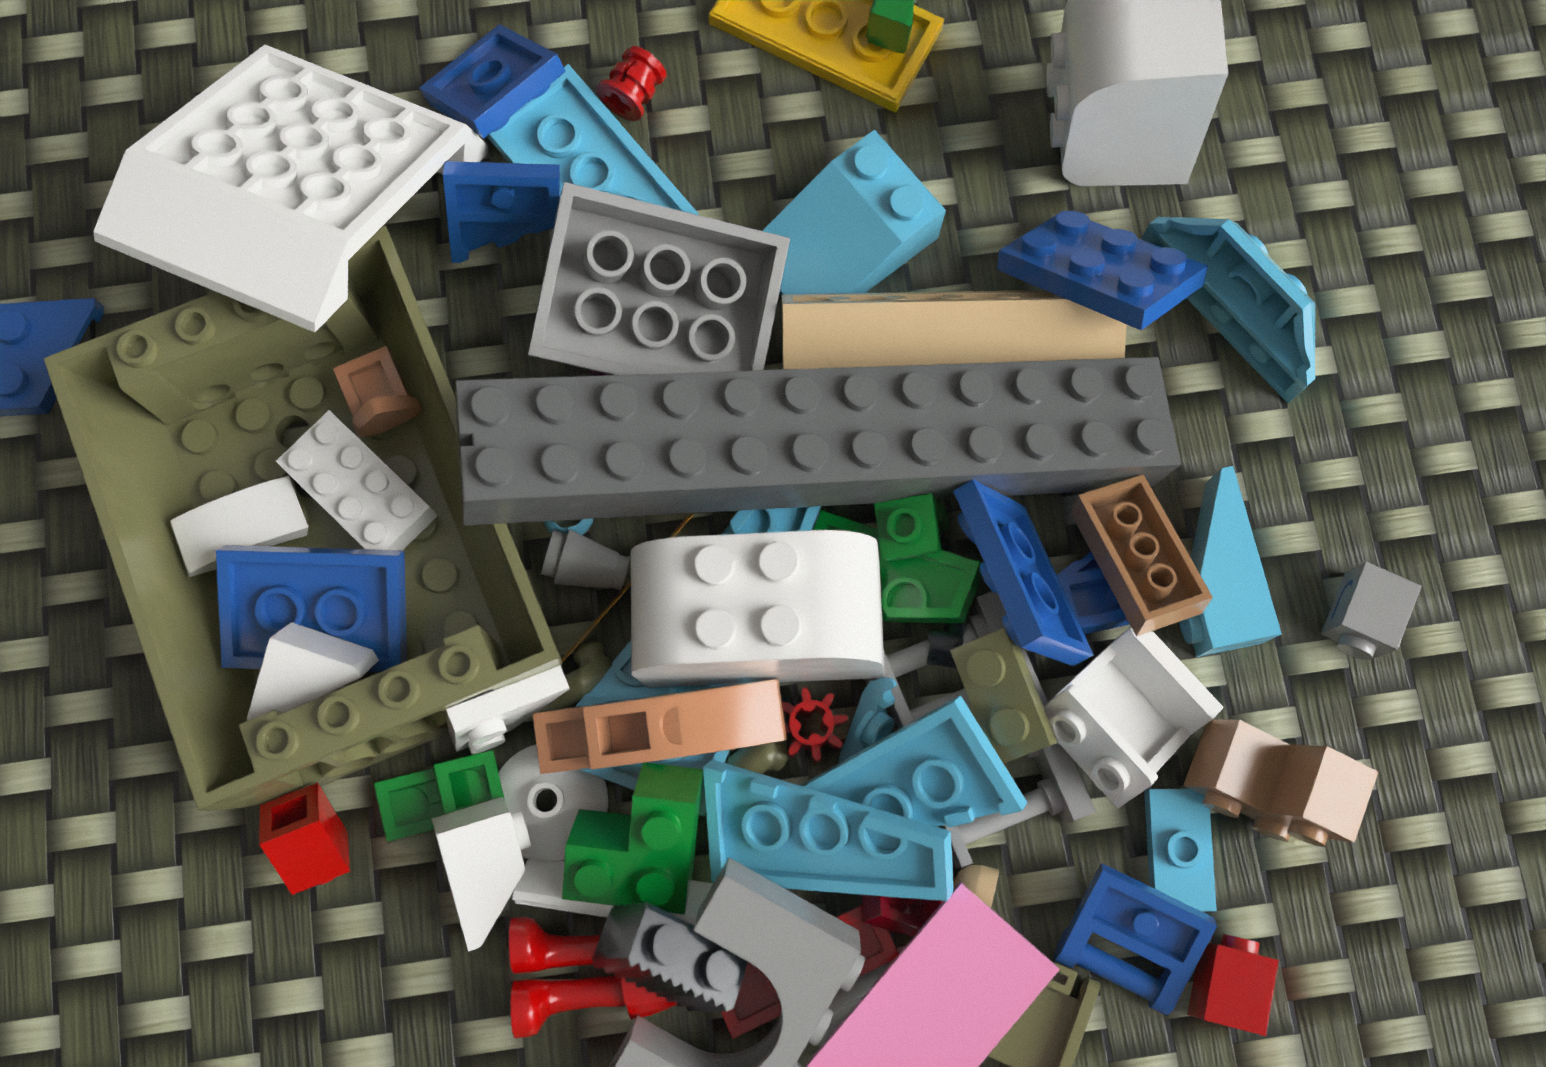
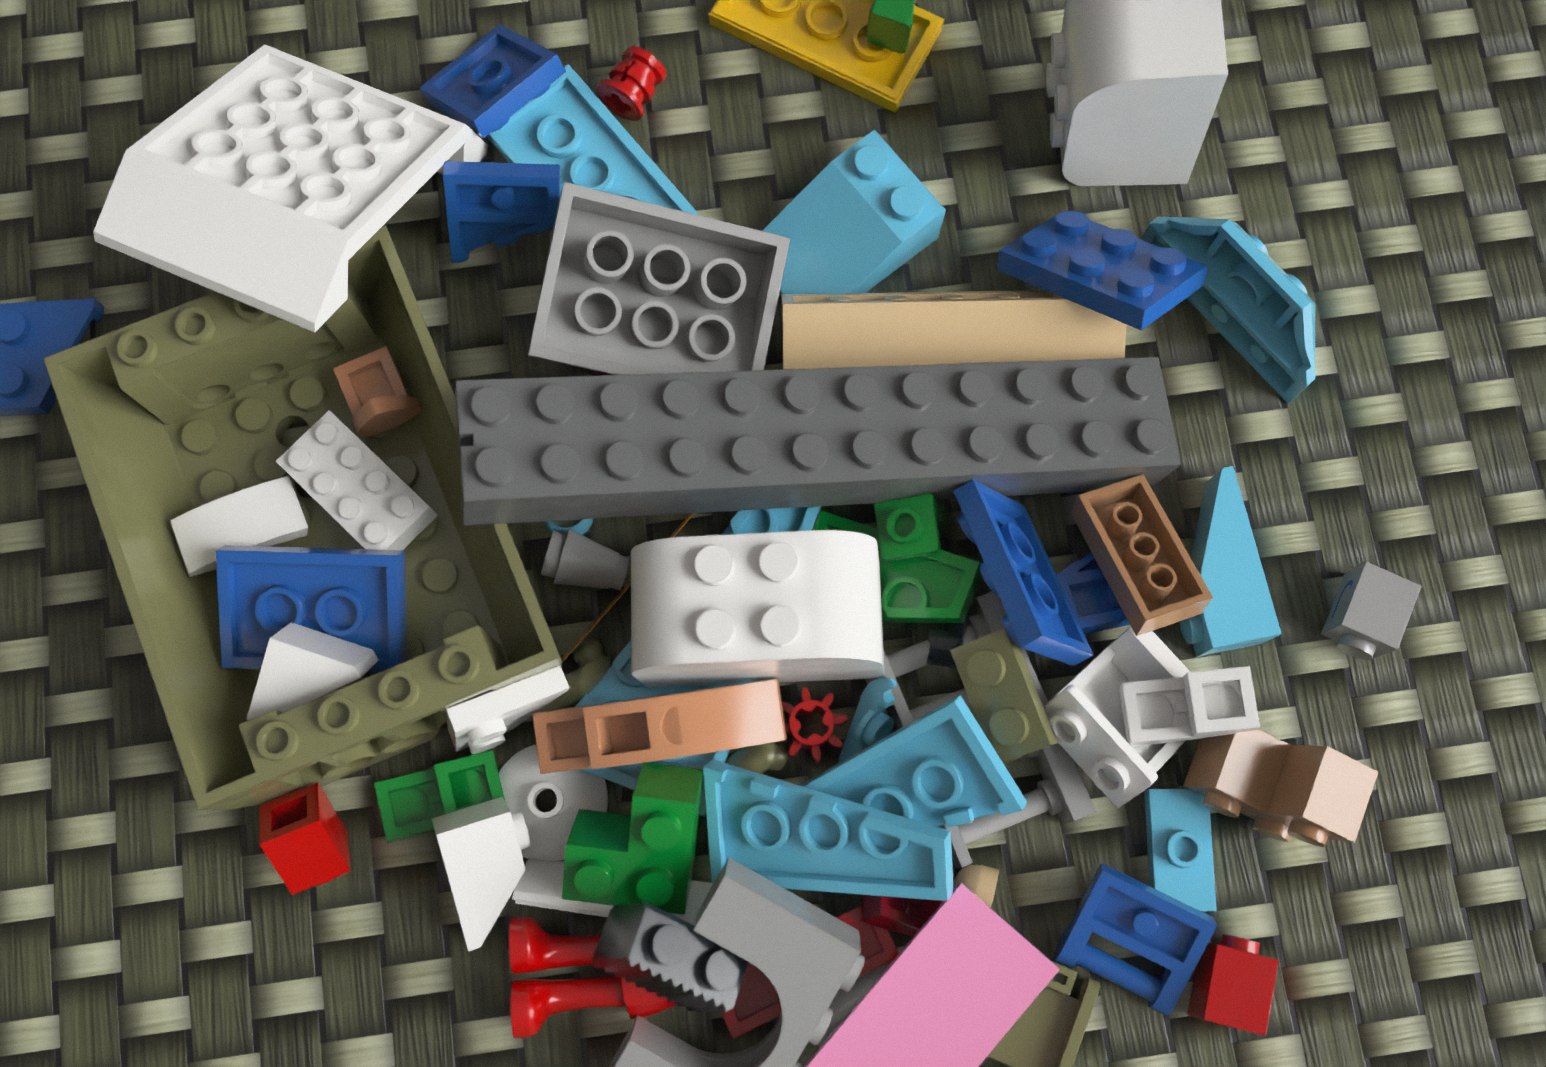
none -> white slope [1119,666,1260,746]

